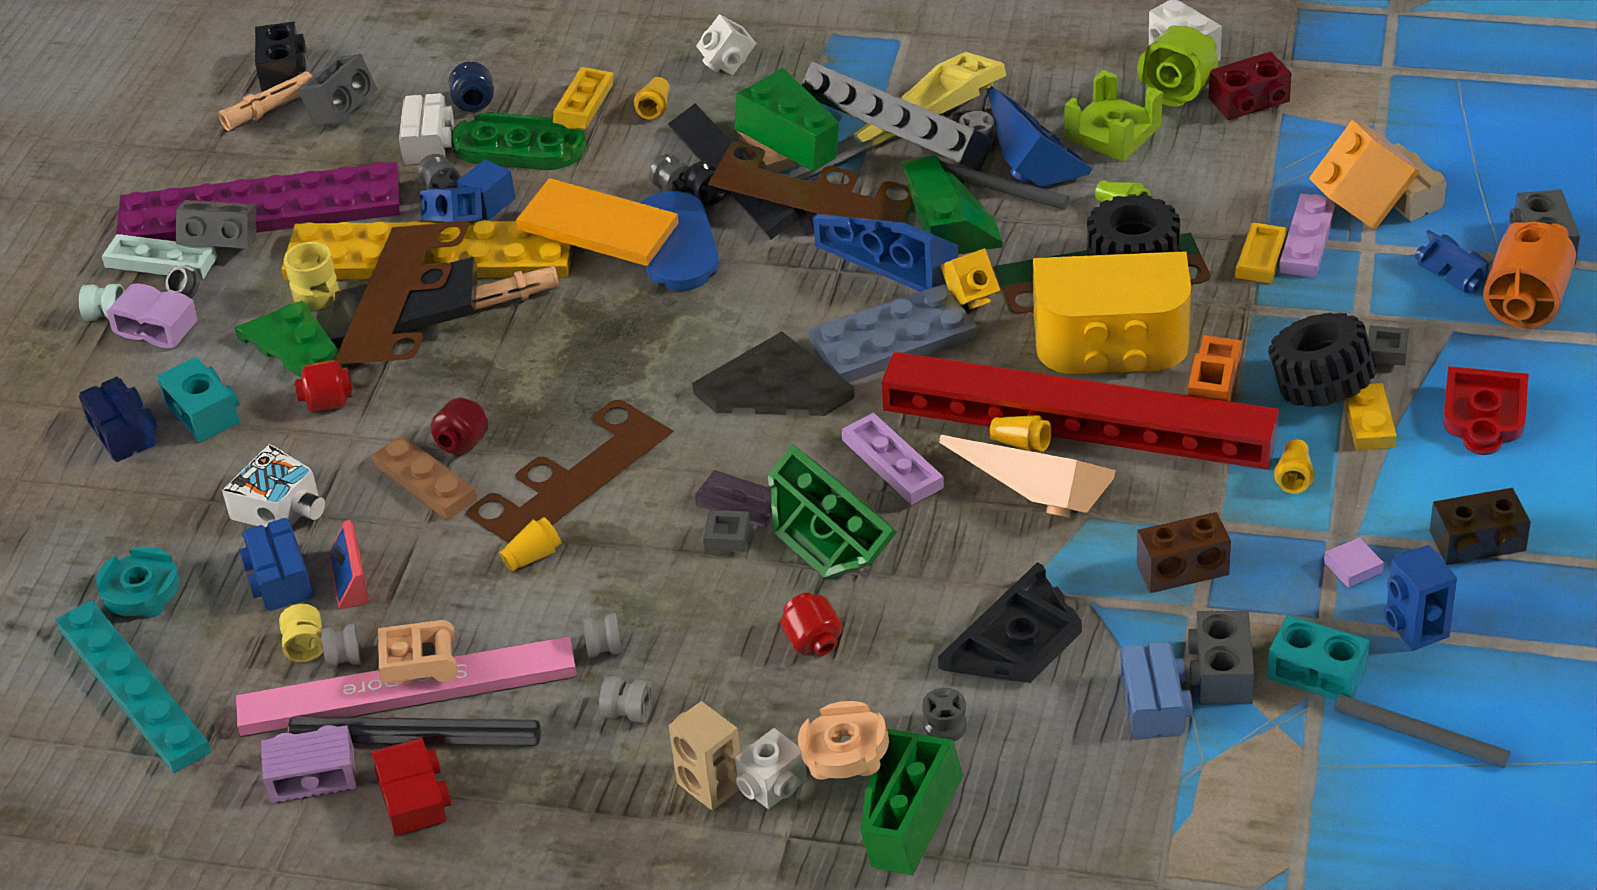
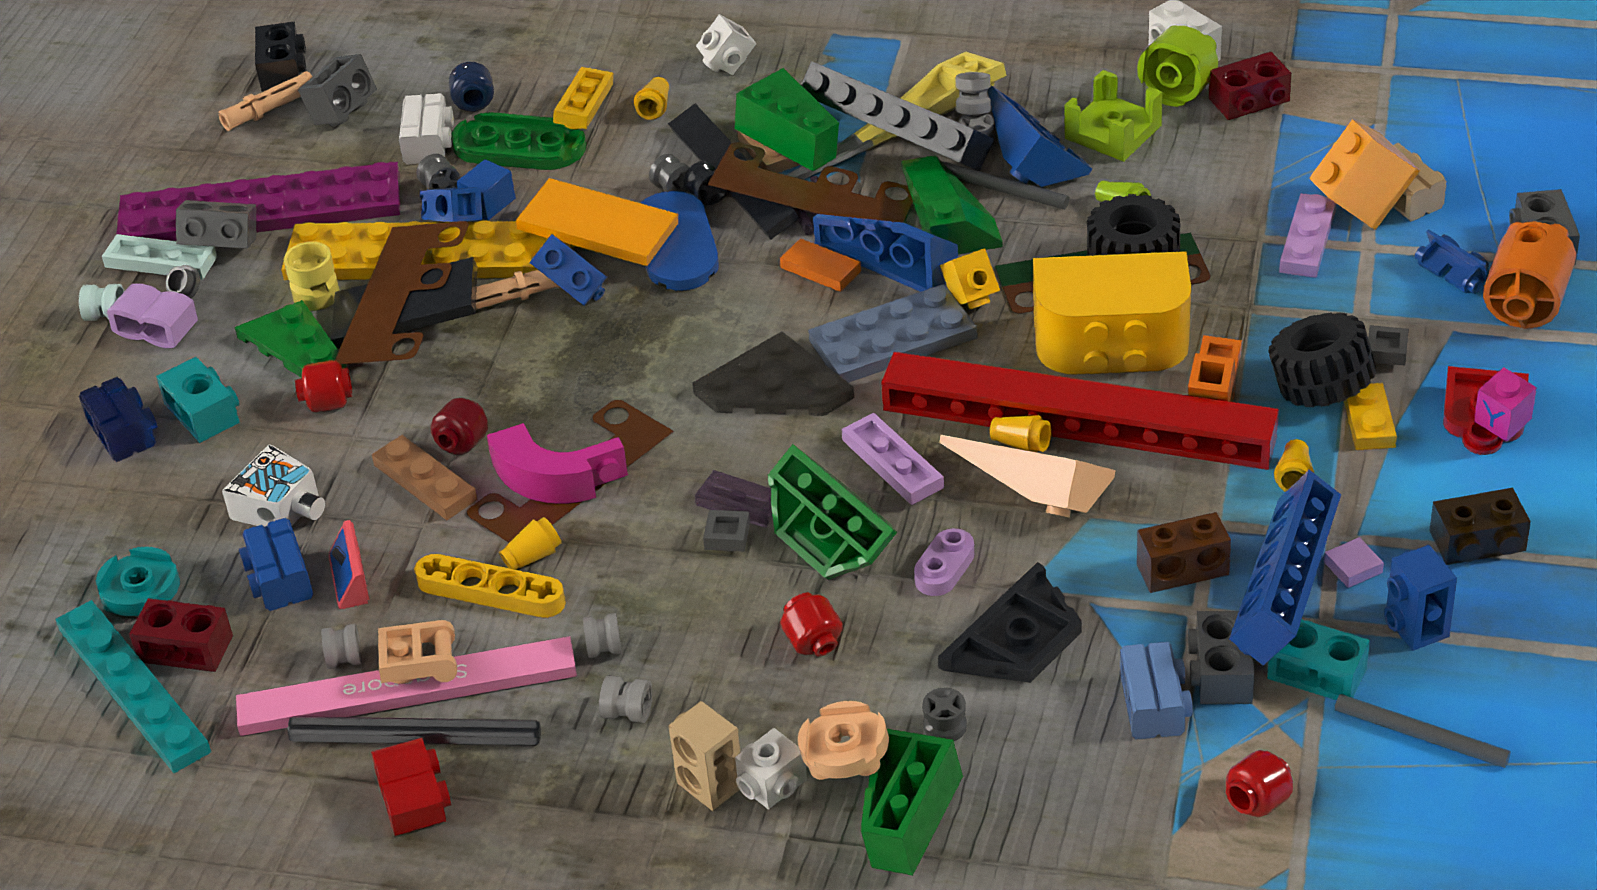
lavender brick [261,725,357,804] -> none
light yellow wheel [279,604,323,663] -> none
yellow tile [1235,223,1288,284] -> none
none -> dark red brick [129,598,233,672]
none -> yellow beam [414,554,566,618]
none -> dark pink arch [487,423,628,503]
none -> blue hinge [529,234,607,306]
none -> orange tile [780,238,861,292]
none -> lavender plate [914,529,974,596]
none -> light grey wheel [955,72,991,115]
none -> red head [1226,750,1293,818]
none -> blue brick [1229,470,1341,665]
none -> dark pink brick [1474,367,1537,442]

